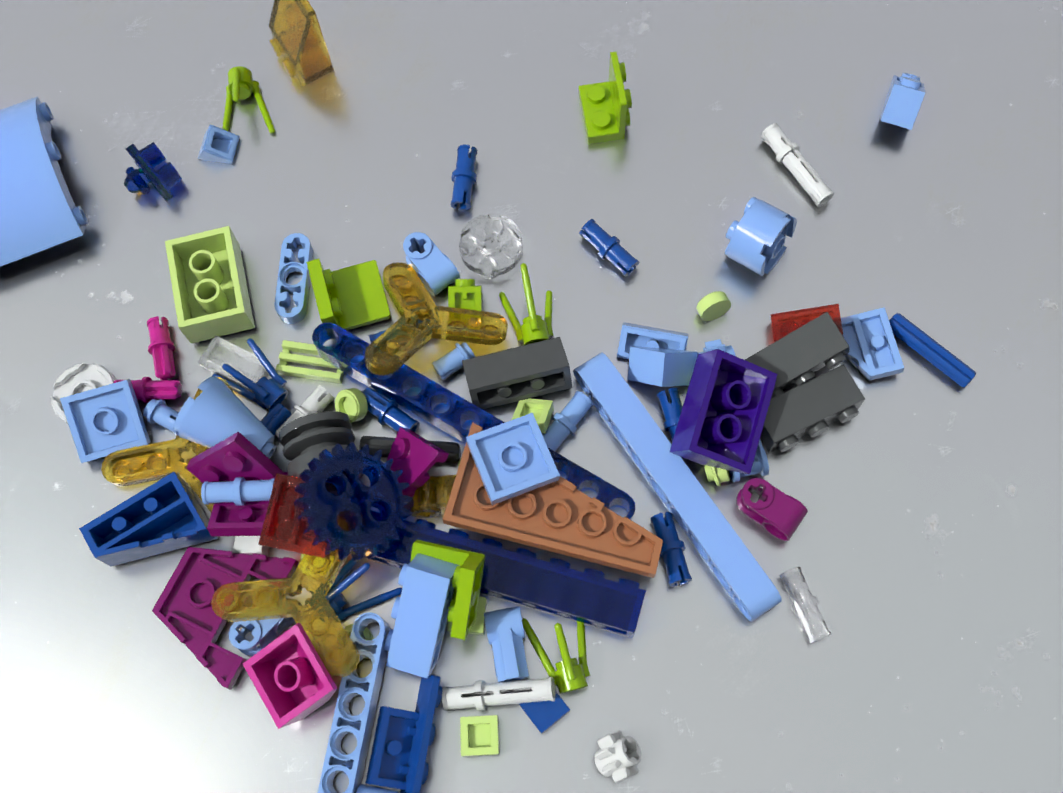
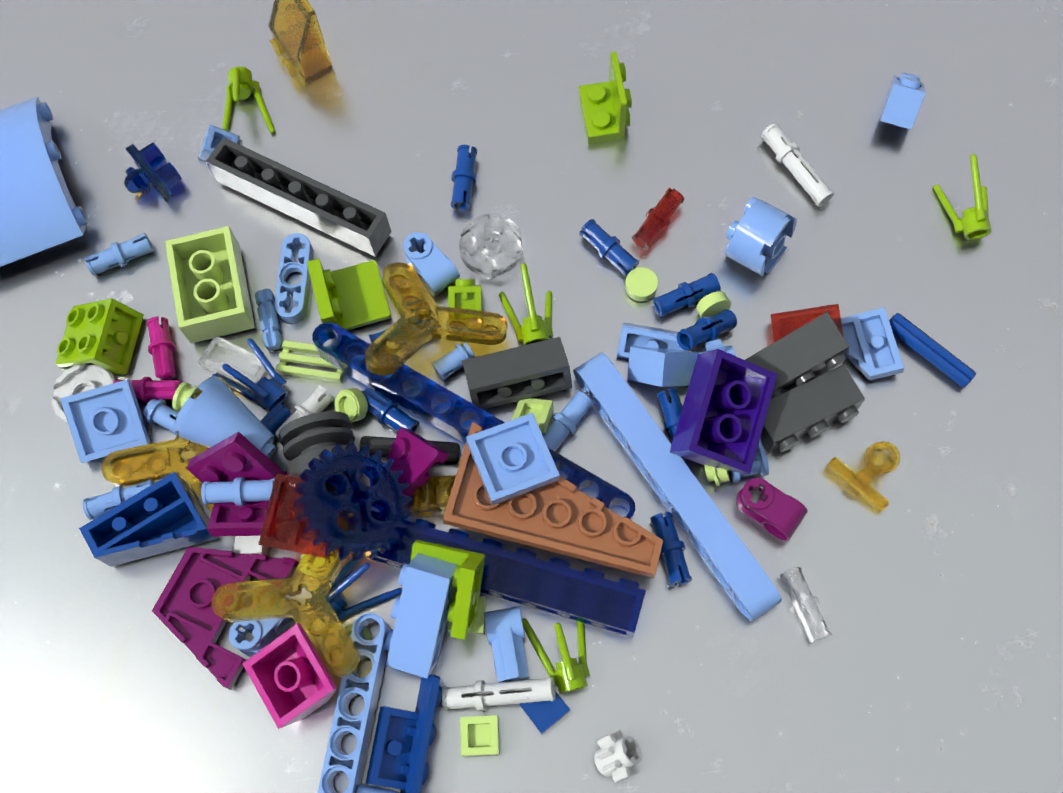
none -> lime bracket [55,298,144,375]
none -> light blue pin [83,479,155,520]
none -> light blue pin [84,233,154,276]
none -> yellowish green bush [172,382,203,411]
none -> dark grey brick [206,137,391,257]
none -> light blue axle [255,289,283,351]
none -> yellowish green tile [625,267,658,302]
none -> clear red pin [632,188,684,250]
none -> blue pin [653,273,721,317]
none -> blue pin [676,309,737,351]
none -> clear yellow piece [827,441,900,511]
none -> lime plant [933,154,992,240]

